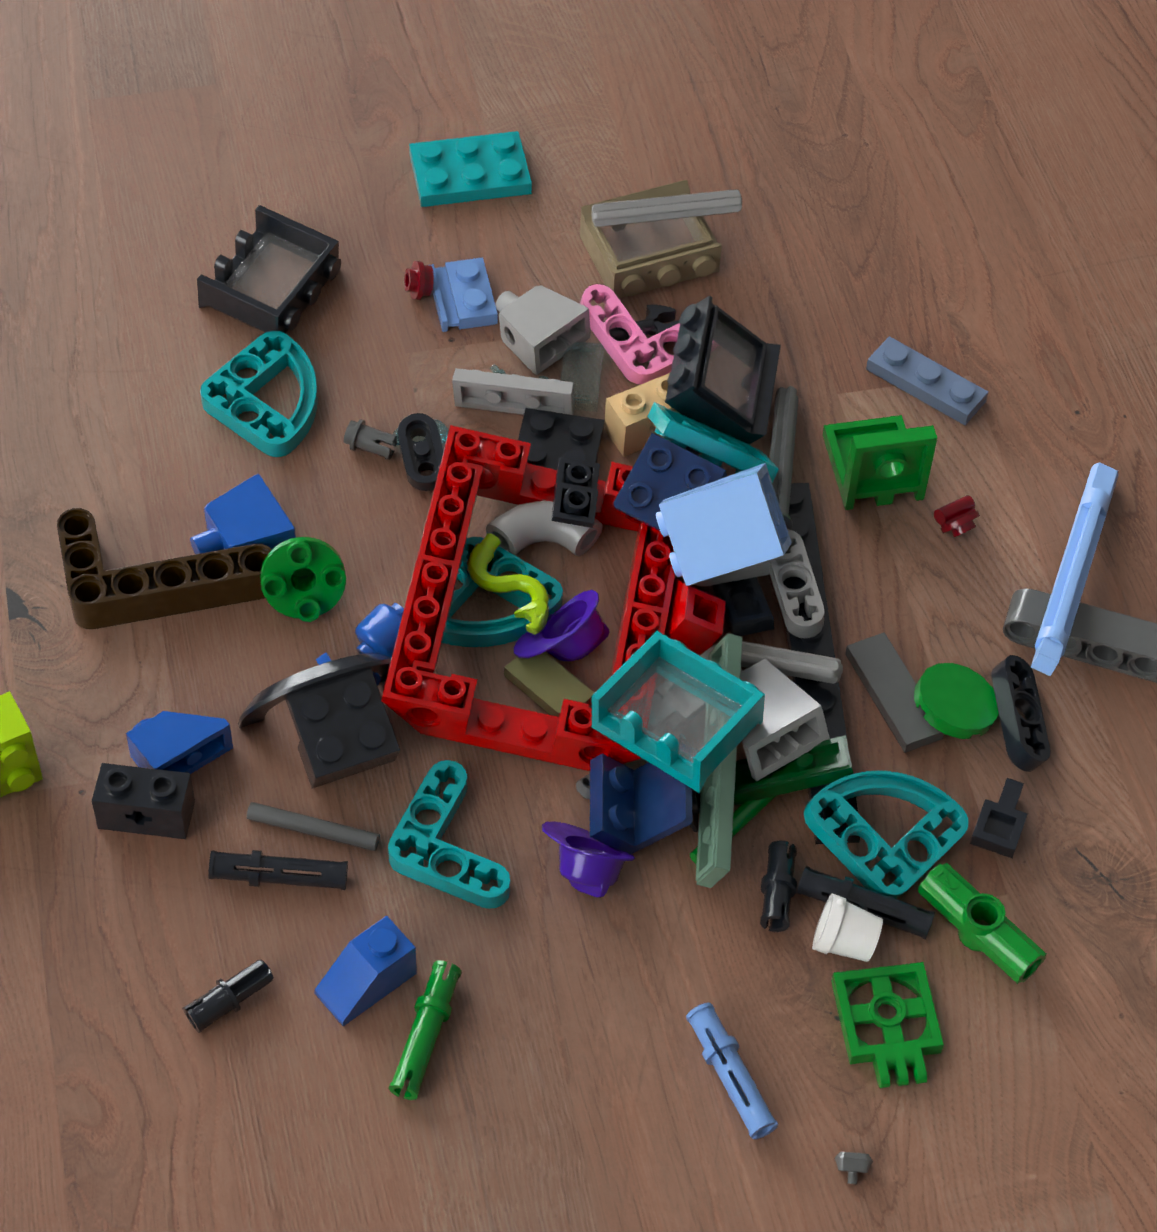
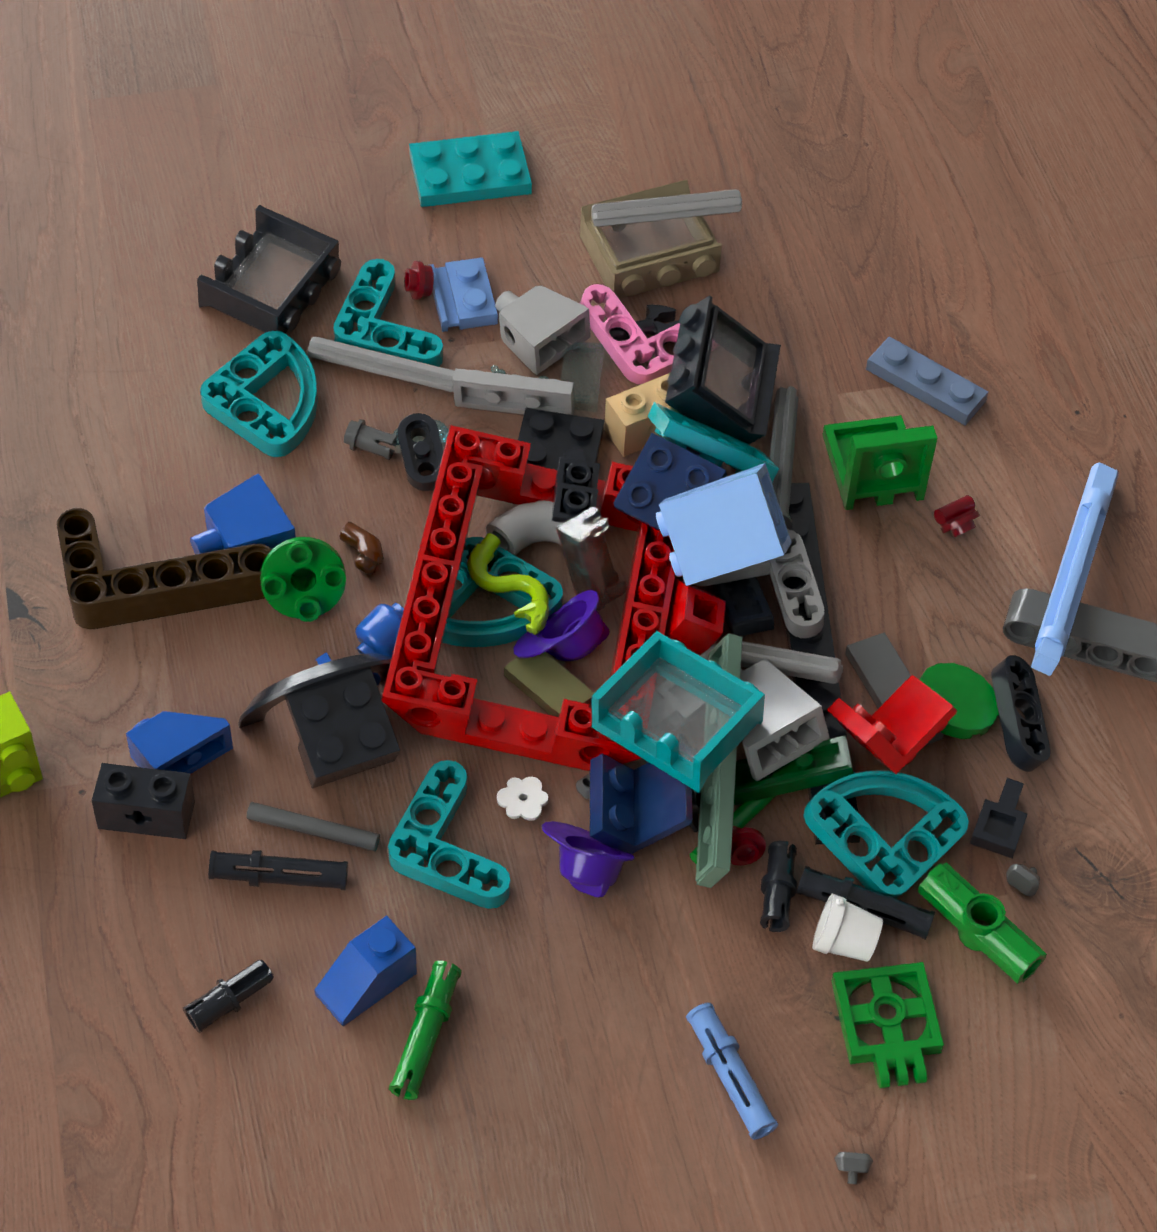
none -> light grey axle [308,337,455,392]
none -> teal beam [333,259,443,367]
none -> reddish brown arm [339,522,384,575]
none -> white plant [497,777,548,821]
none -> clear smoke hinge [556,507,627,611]
none -> dark red plate [731,825,766,866]
none -> red bracket [827,675,957,775]
none -> dark grey rock [1006,864,1040,897]

